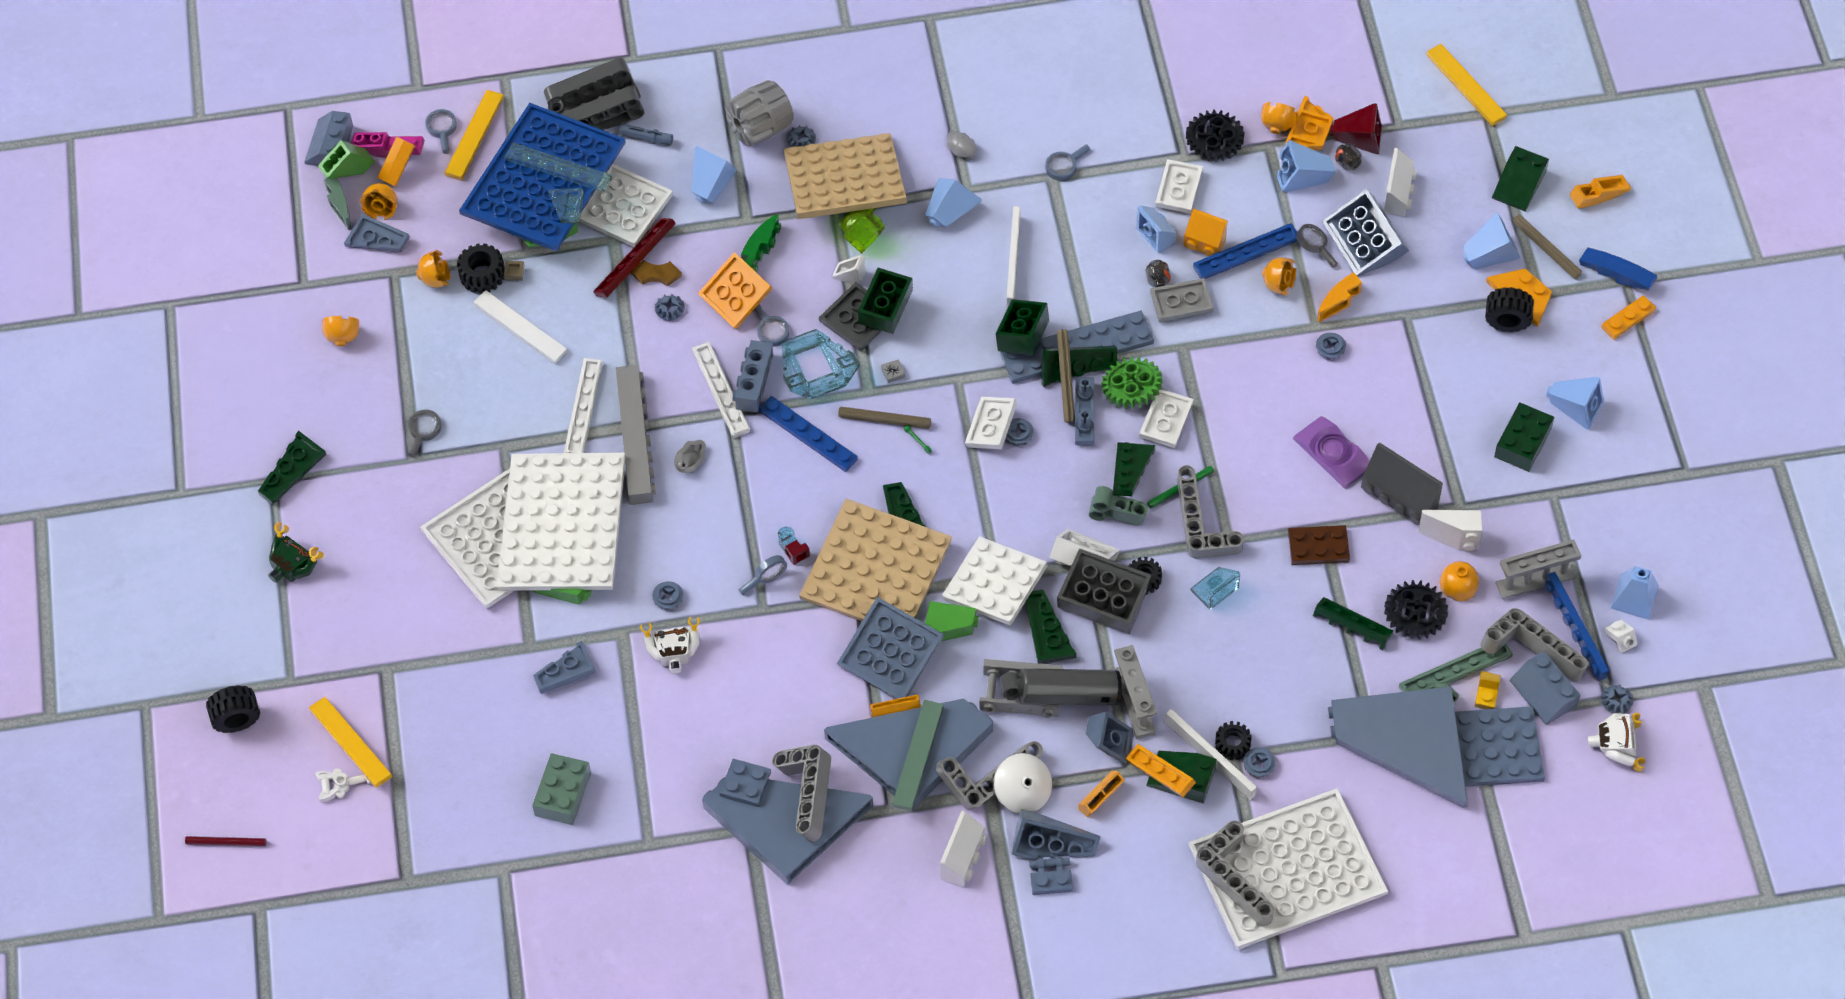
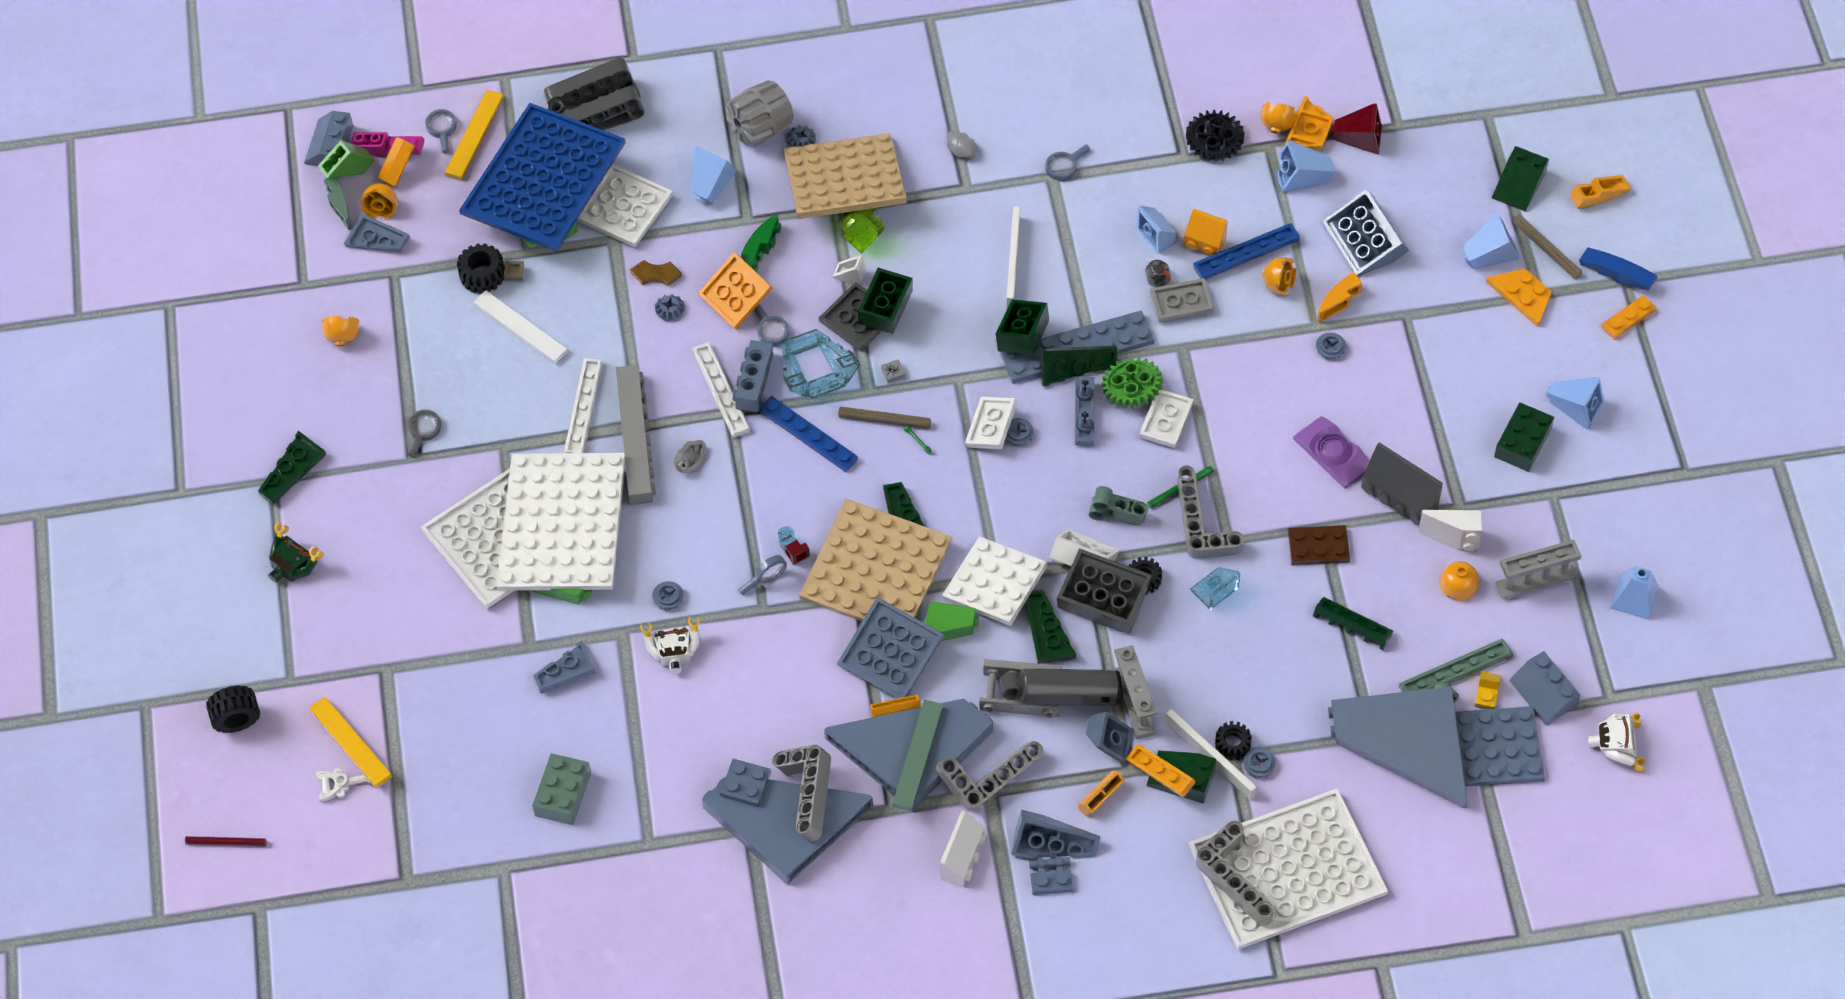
light orange cylinder [416,250,451,288] -> none
clear light blue tile [505,142,612,193] -> none
clear light blue wing [548,188,584,223] -> none
dark red tile [593,218,676,298] -> none
sand blue pin [619,123,674,146] -> none
light blue slope [925,178,982,227] -> none
white dish [994,753,1052,814] -> none
dark tan axle [1057,329,1075,423] -> none
dark green wing [1113,442,1155,497] -> none
white plate [1155,159,1203,214] -> none
piece [1296,224,1338,268] -> none
clear smoke head [1335,143,1362,170] -> none
white slope [1384,148,1417,217] -> none
black gear [1384,580,1448,640] -> none
yellow tile [1426,44,1507,126] -> none
light grey beam [1481,608,1588,681] -> none
black tyre [1485,287,1534,332] -> none
blue plate [1545,571,1609,681] -> none
sand blue gear [1601,684,1633,714] -> none
white bracket [1605,620,1637,653] -> none

